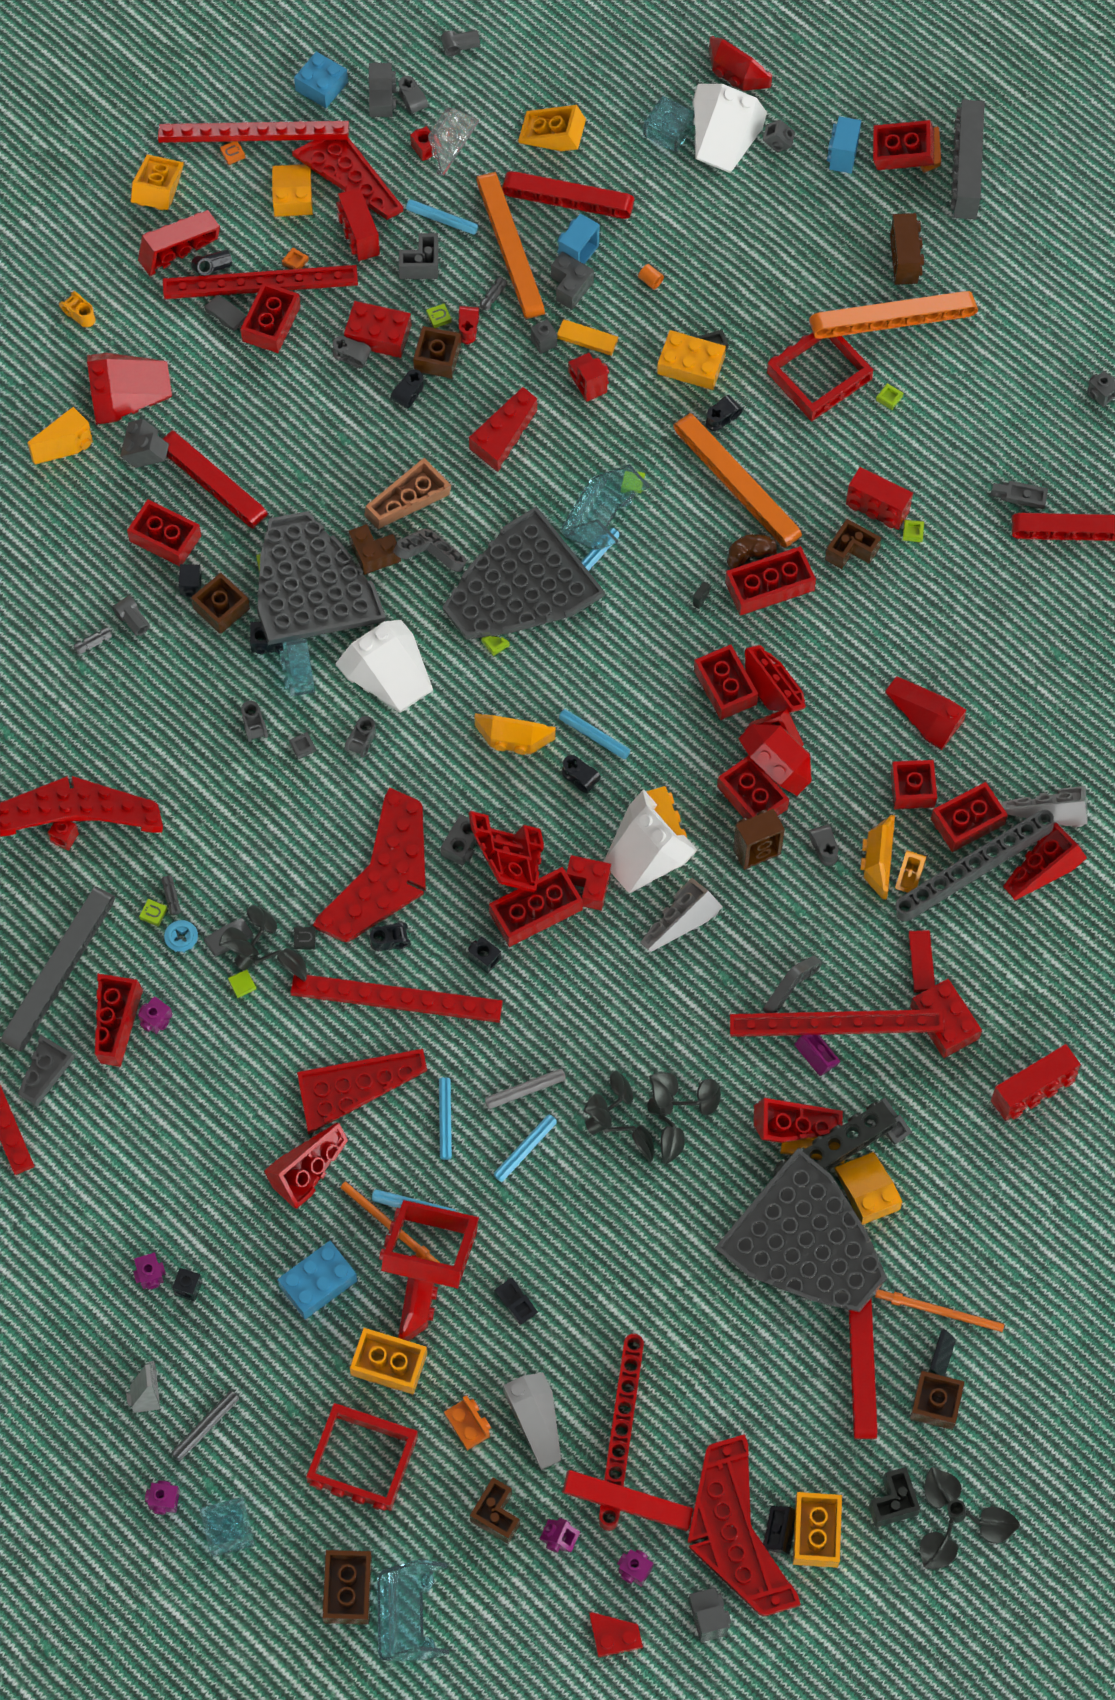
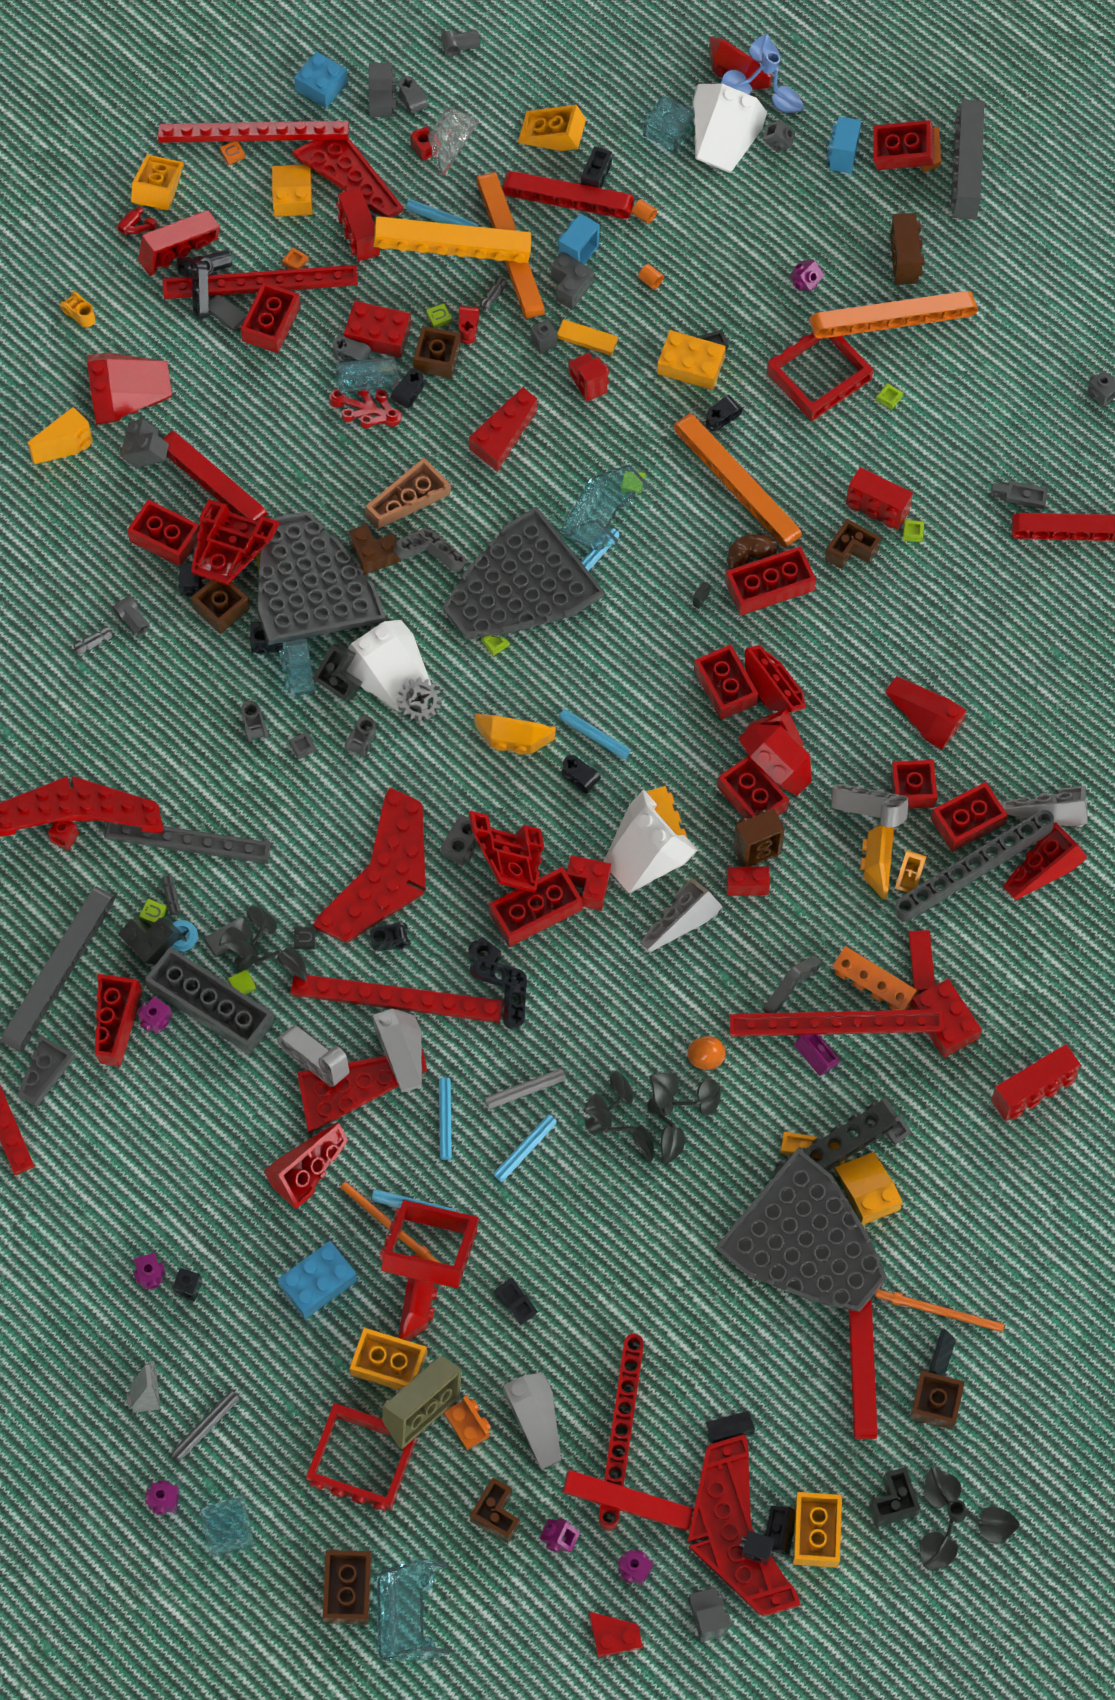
dark grey brick [399,233,439,279] -> none
red wedge [753,1098,843,1143] -> none
dark grey piece [808,824,839,866] -> none
none -> dark grey tile [104,822,272,864]
none -> red plant [116,206,158,235]
none -> pearl dark grey brick [118,918,183,965]
none -> dark grey brick [145,947,275,1055]
none -> black beam [176,257,209,319]
none -> red wedge [191,499,280,585]
none -> light grey beam [277,1025,349,1087]
none -> pearl dark grey brick [312,643,363,701]
none -> red plant [329,383,402,428]
none -> clear light blue brick [336,357,398,393]
none -> light grey wedge [372,1008,422,1093]
none -> light orange brick [373,216,531,263]
none -> olive slope [382,1355,462,1449]
none -> light grey gear [396,677,442,723]
none -> black beam [470,959,527,1029]
none -> black brick [581,146,612,188]
none -> orange beam [632,199,658,224]
none -> orange hat [688,1036,726,1070]
none -> black slope [706,1411,755,1444]
none -> medium blue plant [721,34,804,113]
none -> red brick [726,866,770,896]
none -> black brick [739,1531,775,1565]
none -> magenta brick [789,260,825,291]
none -> light grey beam [831,784,908,827]
none -> orange brick [832,946,919,1010]

